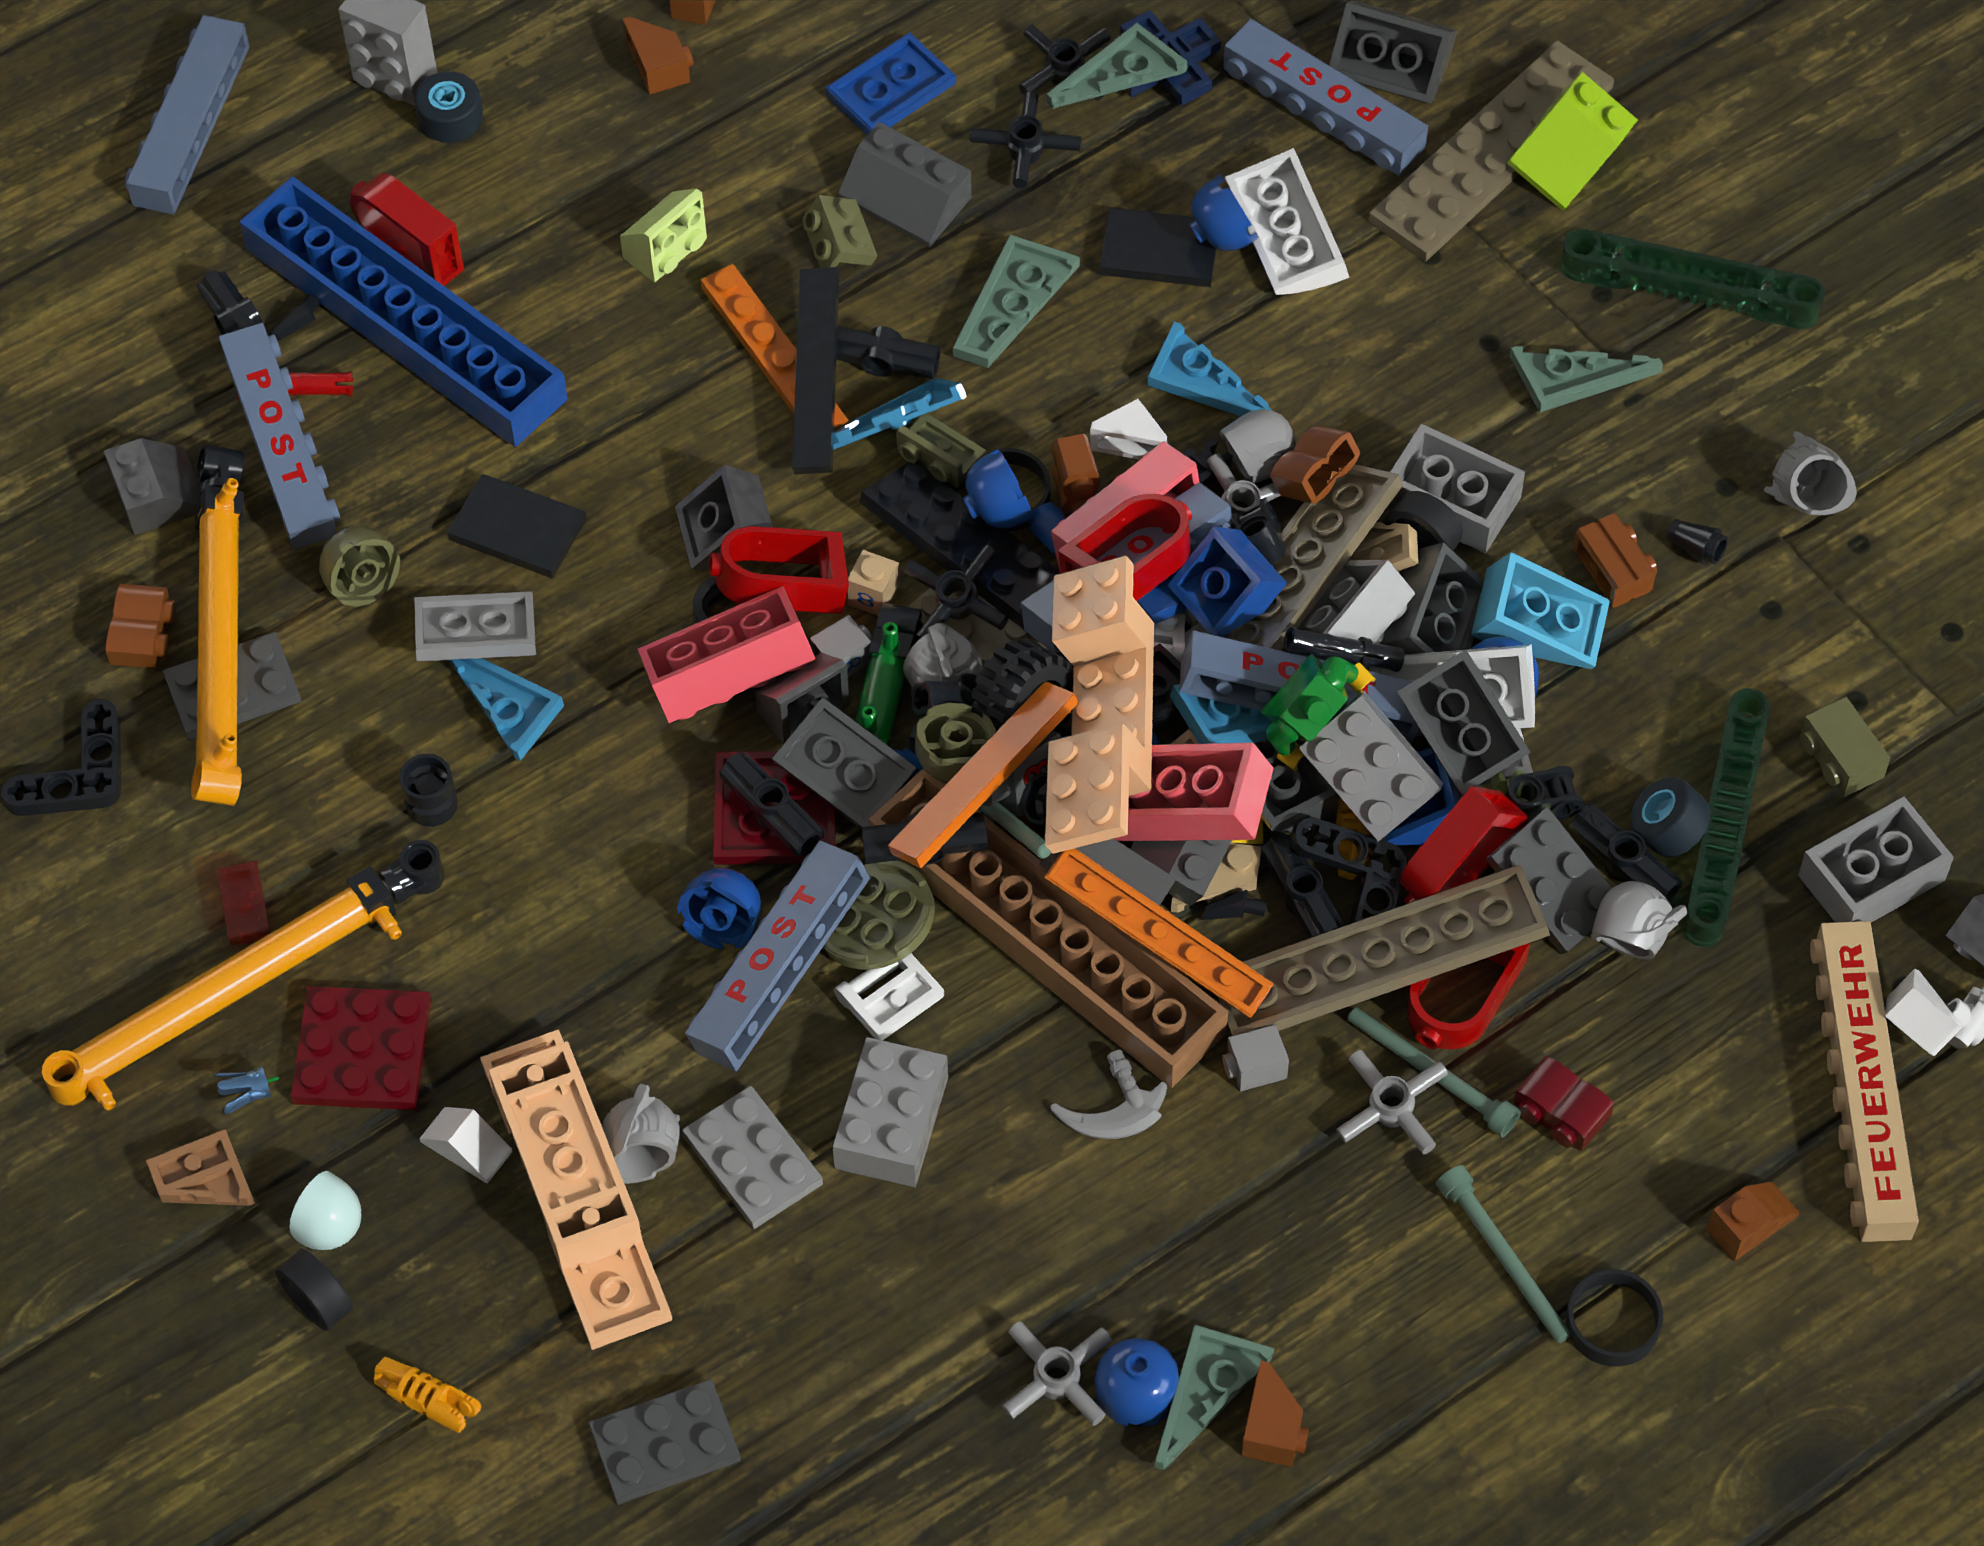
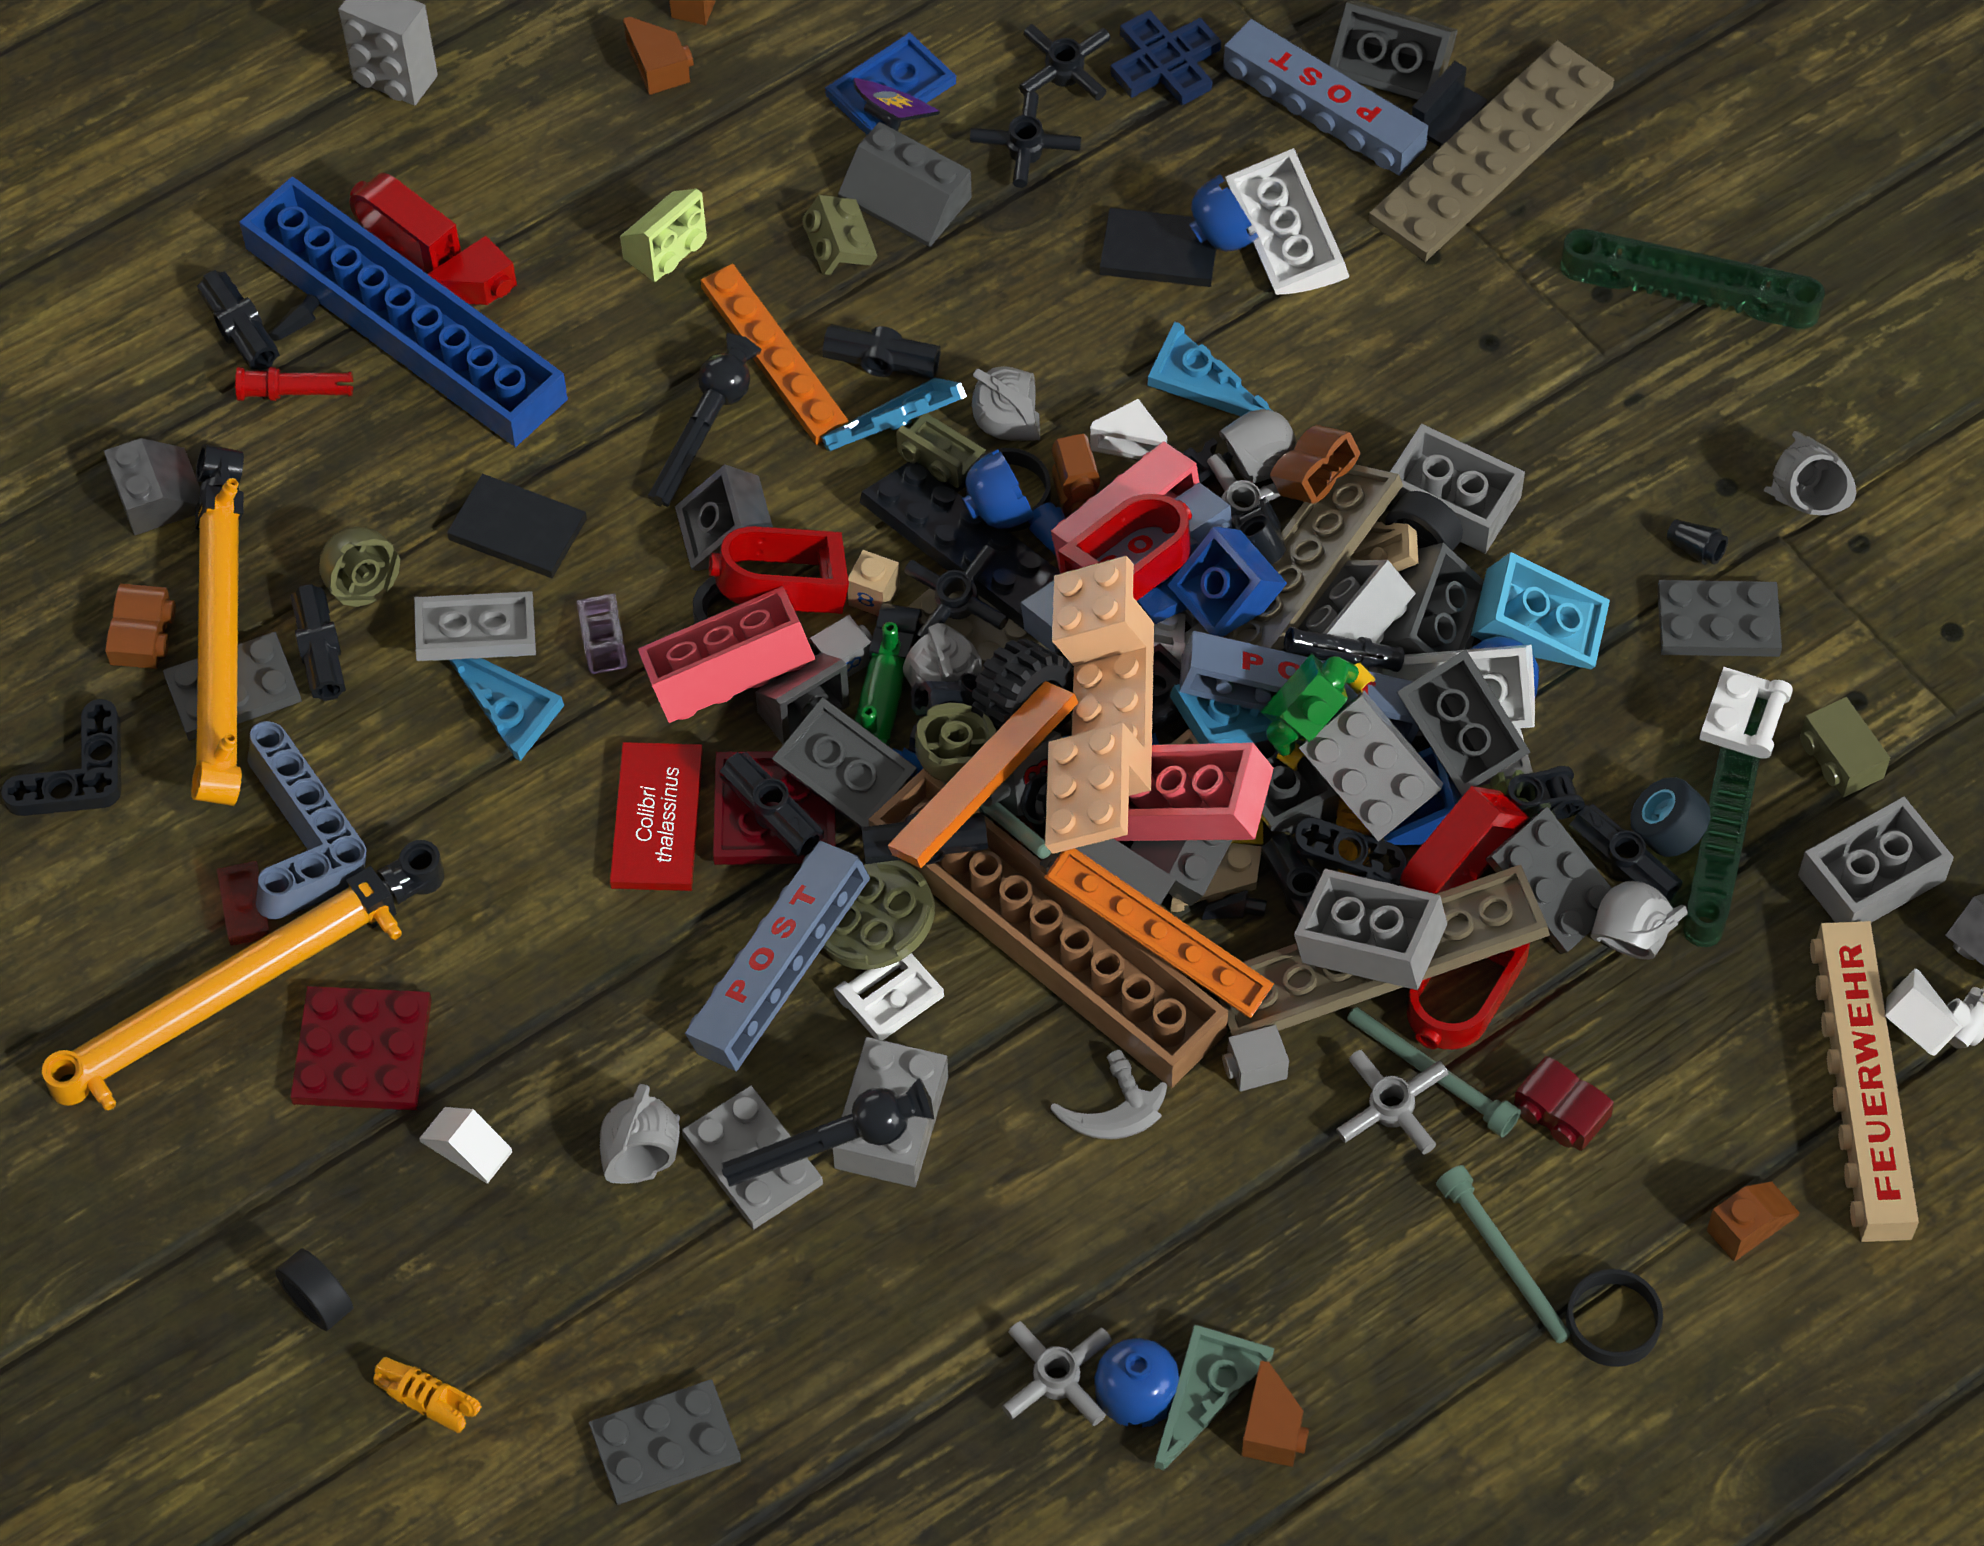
sand blue brick [125,15,250,215] -> none
medium nougat wing [146,1129,254,1206] -> none
flat silver piece [213,1066,279,1115] -> none
sand blue brick [219,323,341,550] -> none
light aqua helmet [290,1171,362,1250] -> none
black wheel [399,754,458,827] -> none
black wheel [415,71,483,143] -> none
light nougat bracket [480,1029,672,1350] -> none
blue cylinder [677,867,762,949] -> none
black tile [792,267,839,475] -> none
sand green wing [953,235,1080,368] -> none
sand green wing [1047,23,1187,108] -> none
lime slope [1507,72,1638,211] -> none
sand green wing [1510,346,1663,412] -> none
dark orange brick [1572,513,1657,608] -> none
none -> sand blue beam [247,721,367,919]
none -> black piece [291,584,346,701]
none -> red slope [428,235,517,305]
none -> clear purple slope [577,593,628,674]
none -> red tile [610,742,703,891]
none -> black piece [648,333,761,507]
none -> black piece [722,1078,934,1187]
none -> shield [853,77,940,131]
none -> light grey helmet [972,366,1040,441]
none -> light grey brick [1294,869,1447,990]
none -> black panel [1412,61,1487,147]
none -> dark grey plate [1657,580,1782,657]
none -> white plate [1699,667,1793,759]

